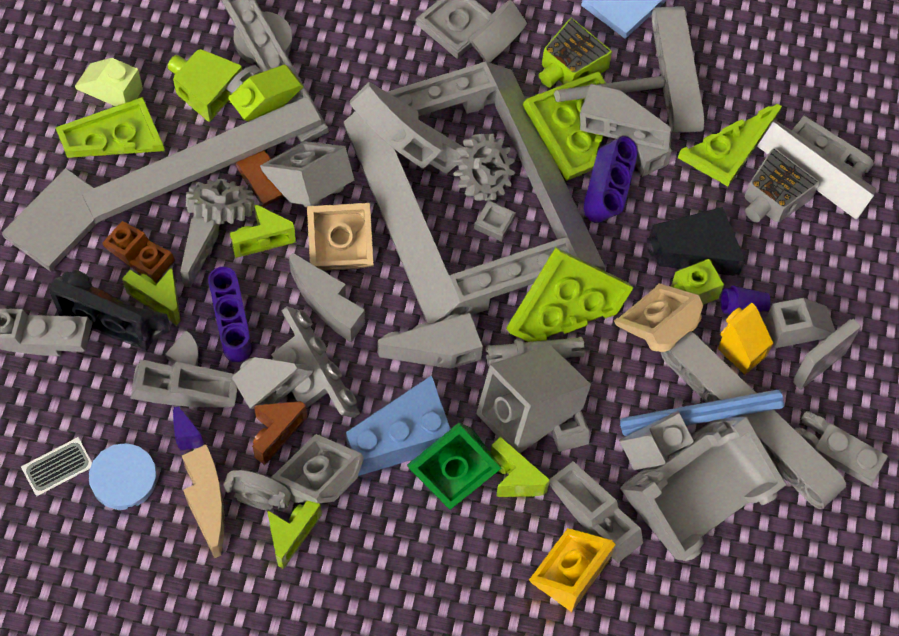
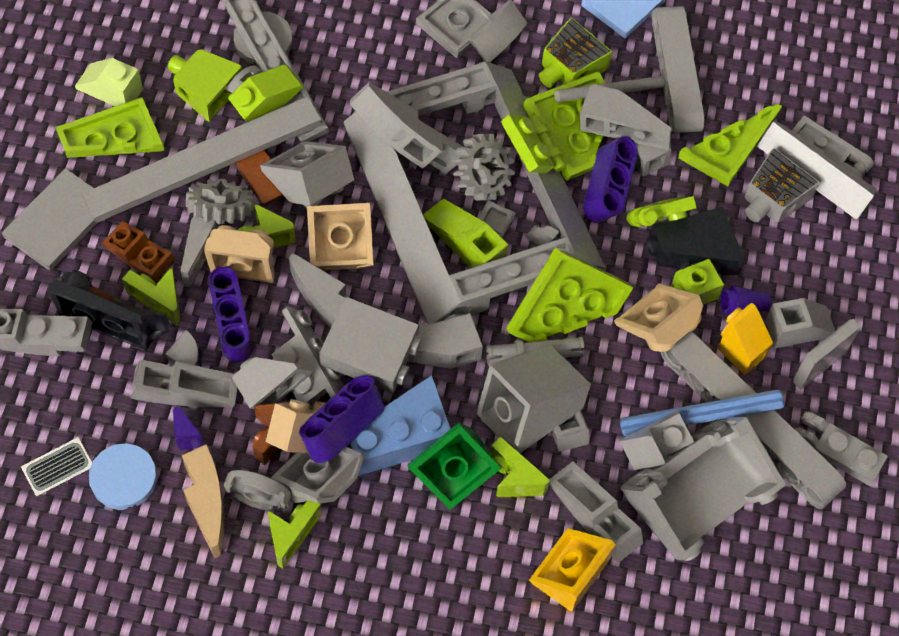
none -> tan slope [204,225,274,283]
none -> tan slope [266,399,325,453]
none -> dark purple beam [299,375,385,463]
none -> light grey brick [319,297,422,393]
none -> lime slope [423,199,508,268]
none -> lime plate [501,114,566,174]
none -> light grey tile [526,225,560,246]
none -> lime plate [626,196,696,227]

